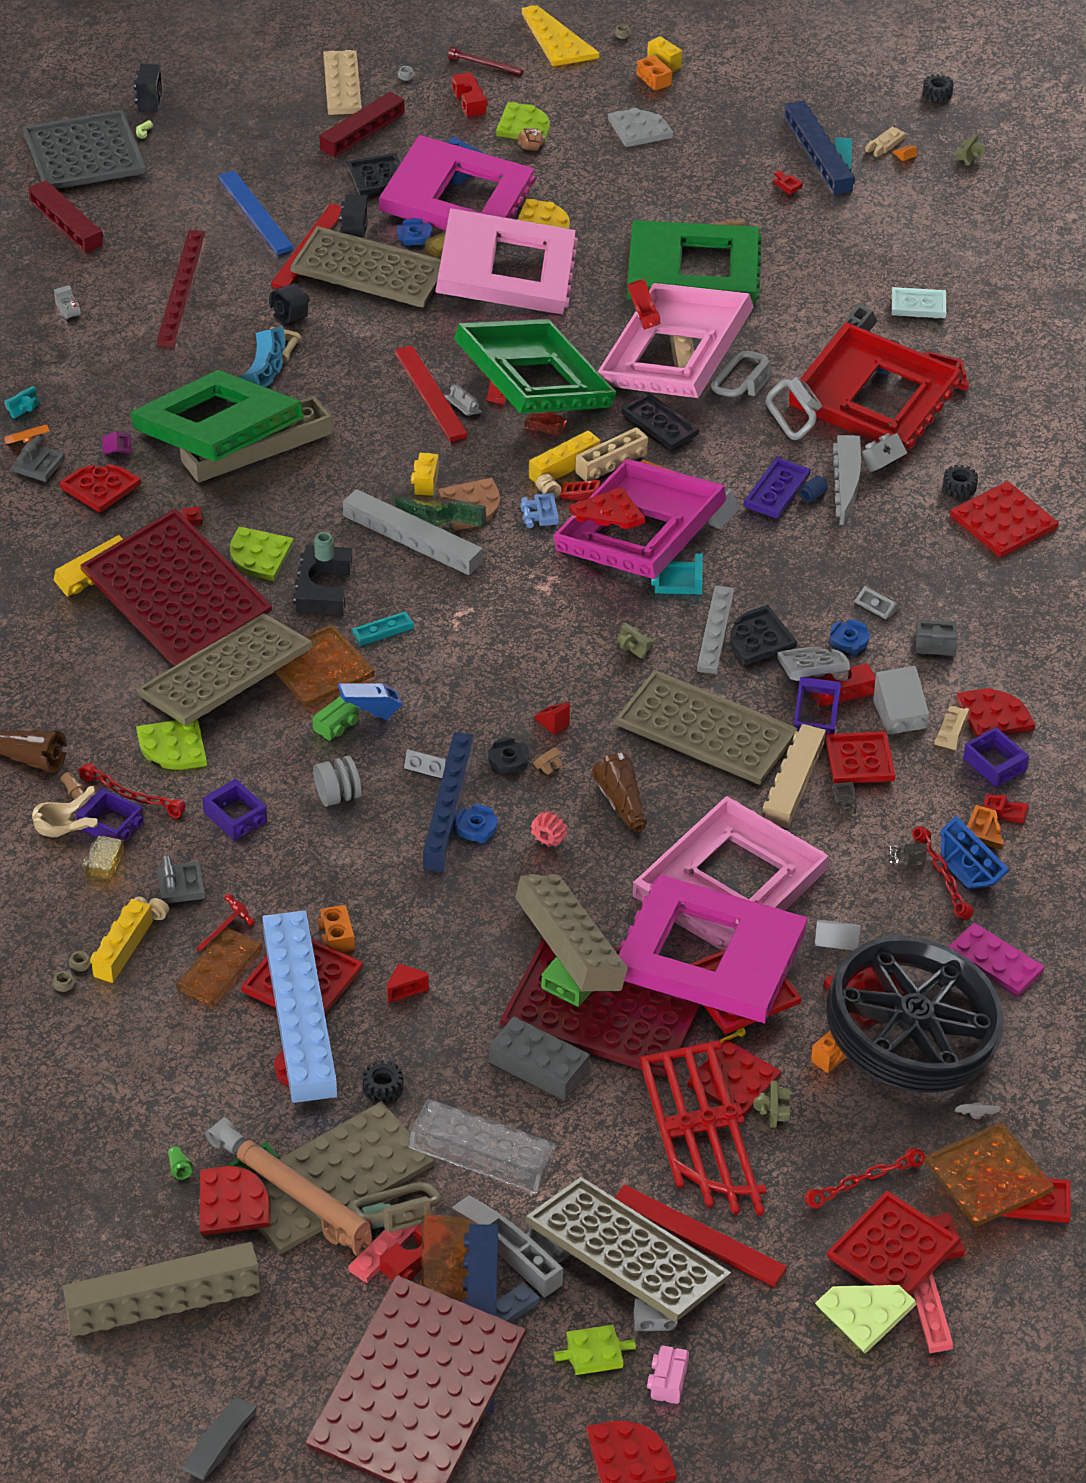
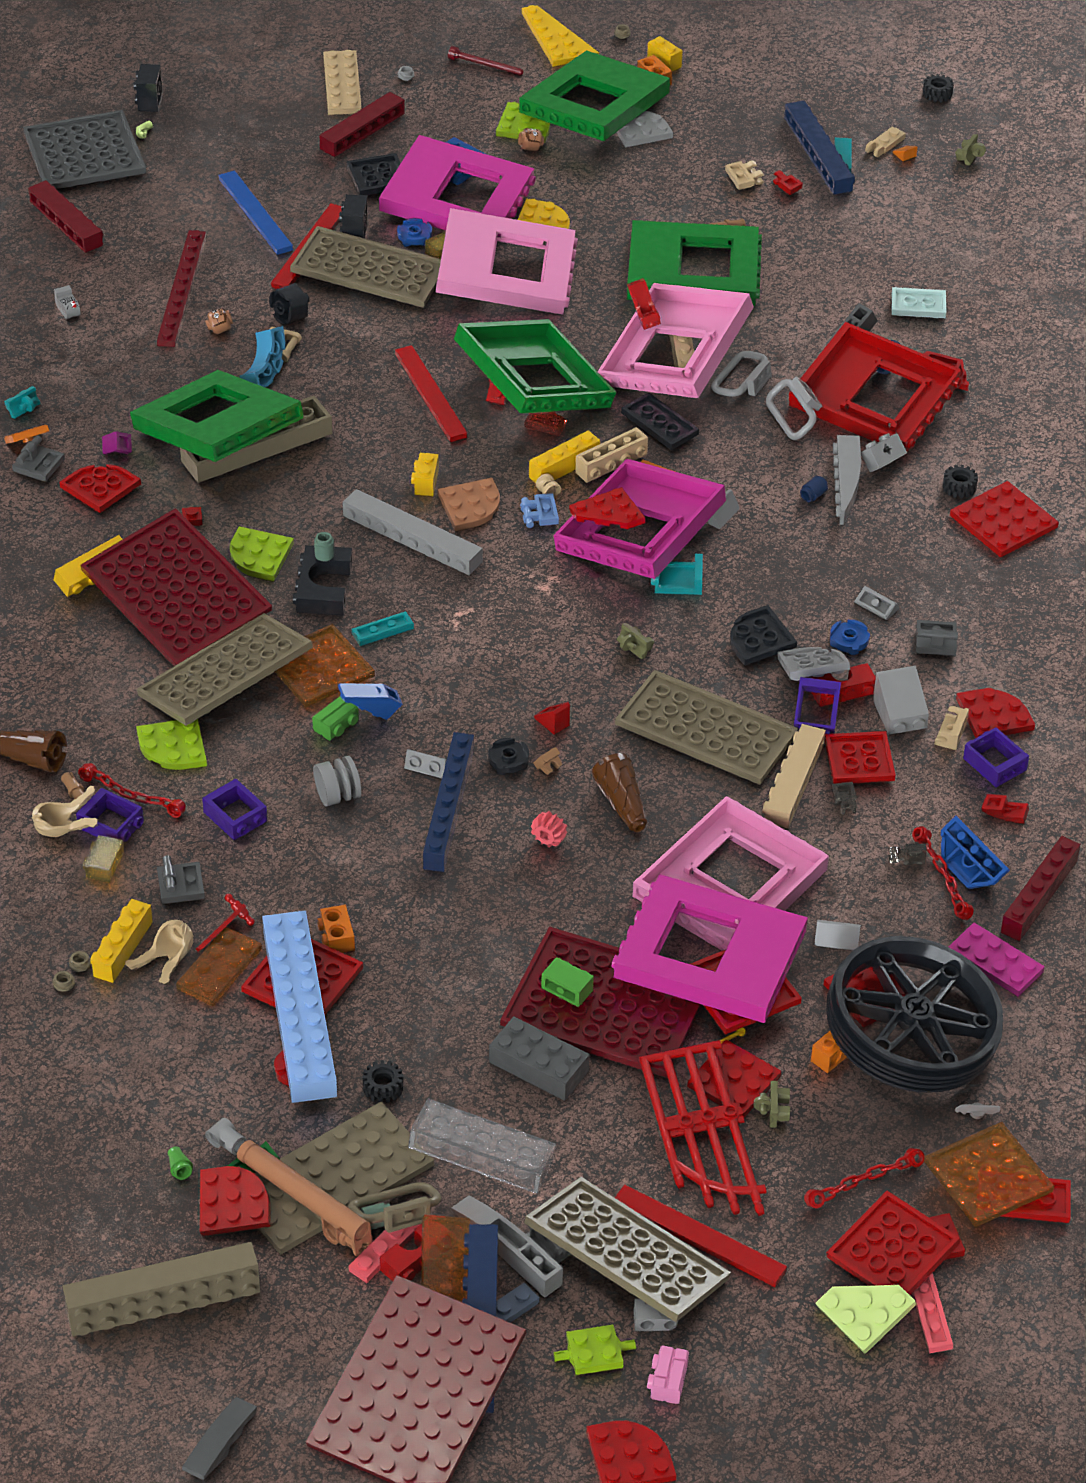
tan plate [134,896,169,920] -> none
red slope [386,963,429,1003] -> none
clear green bracket [395,496,487,527] -> none
light grey hinge [444,384,482,416] -> none
red arch [452,72,488,117] -> none
blue plate [456,805,498,843] -> none
dark tan brick [515,874,628,991] -> none
red slope [560,480,601,501] -> none
light grey plate [697,585,734,675] -> none
dark purple plate [743,457,811,519] -> none
orange wing [967,805,1004,850] -> none
none -> tan hair [125,920,193,985]
none -> nougat head [205,308,233,334]
none -> green panel [519,50,670,141]
none -> tan plate [725,160,764,190]
none -> dark red brick [1000,836,1081,941]

